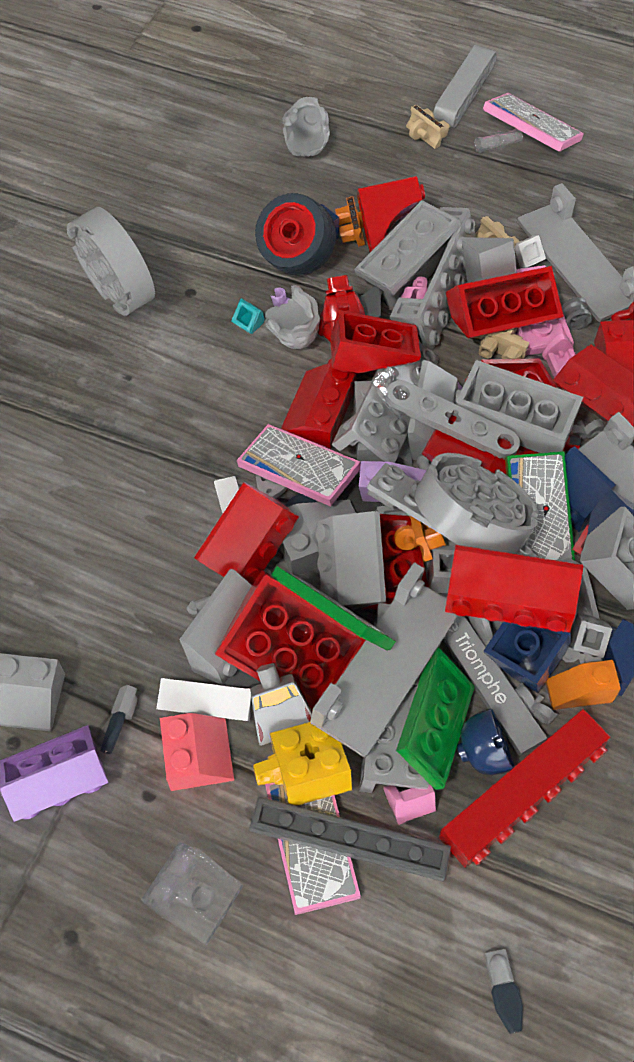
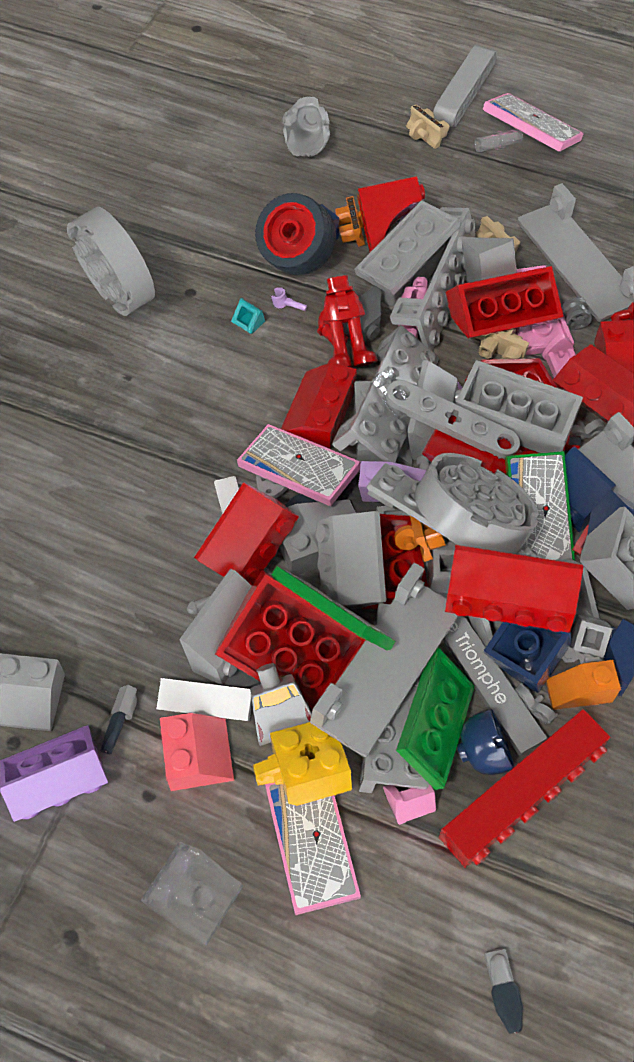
dark grey tile [249,796,451,882] -> none
light grey hair [264,285,320,349] -> none
red slope [330,310,421,373] -> none
white plate [514,235,546,268] -> none

